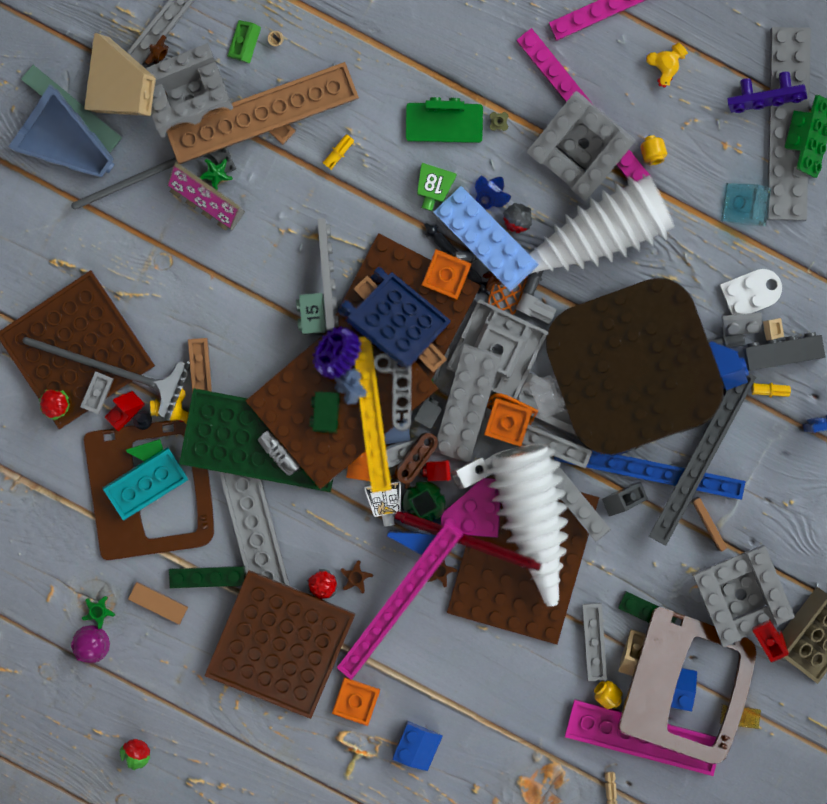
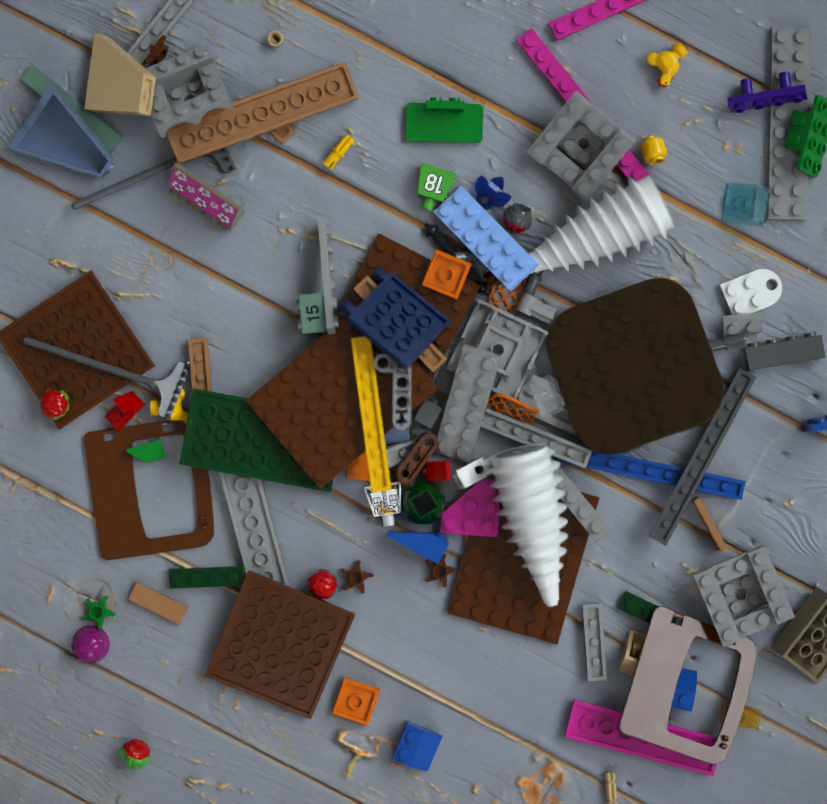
light grey plate [81,371,114,414] -> none
teal plate [102,447,189,520] -> none
black plate [133,411,152,430] -> none
green animal [199,159,233,190] -> none
bright green slope [227,20,261,63] -> none
light grey hinge [258,431,300,476] -> none
dark green brick [310,392,340,433] -> none
dark purple gear [312,327,361,379] -> none
sand blue hips [334,369,367,404] -> none
dark pink plate [337,522,463,680] -> none
dark red piece [395,511,542,571] -> none
orange plate [484,398,533,447] -> none
olive plate [489,112,509,131] -> none
yellow head [594,681,623,709] -> none
dark grey slope [602,482,648,517] -> none
blue slope [709,342,749,390] -> none
yellow axle [752,382,791,398] -> none
red slope [752,620,789,663] -> none
tan plate [763,318,784,340] -> none

